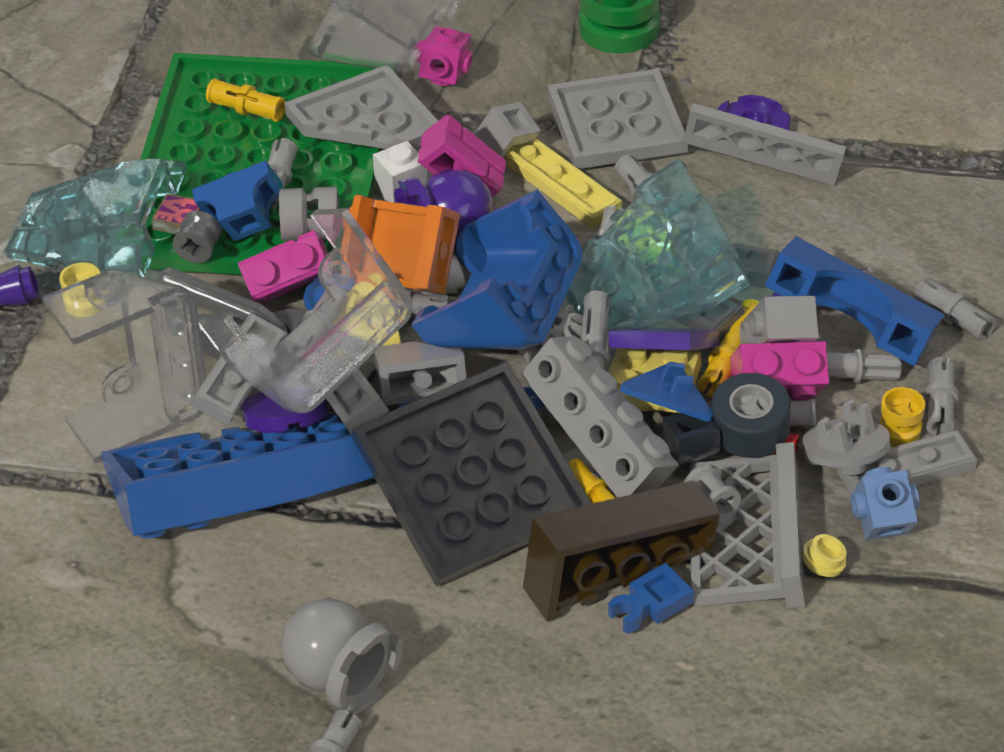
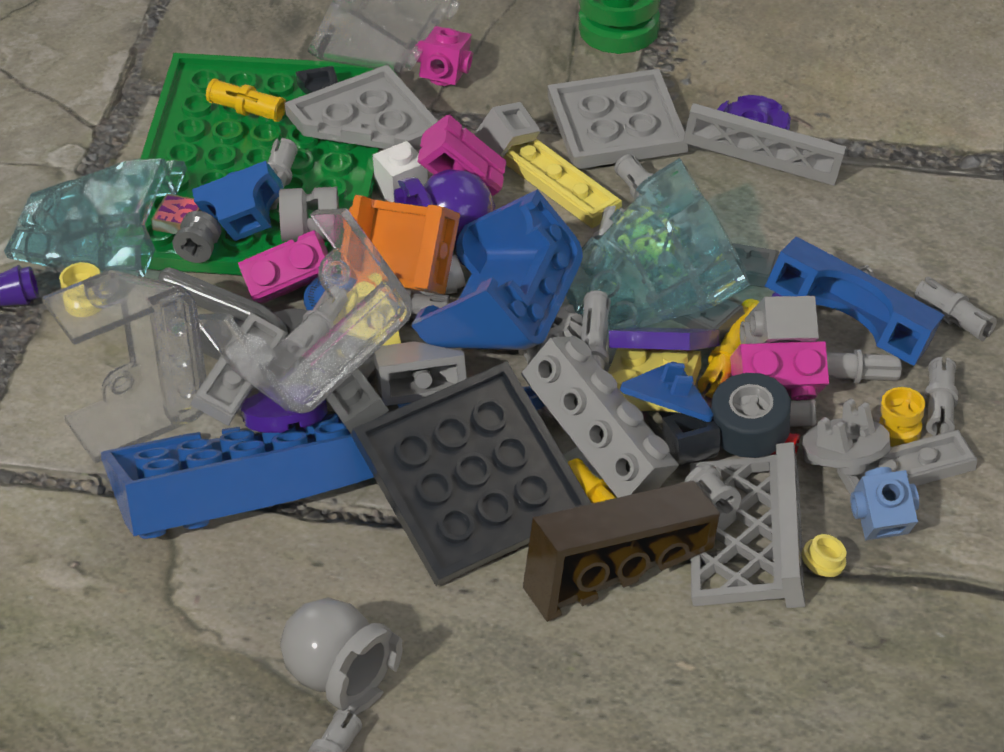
blue plate [608,563,694,634] -> none
none -> black tile [296,66,338,94]

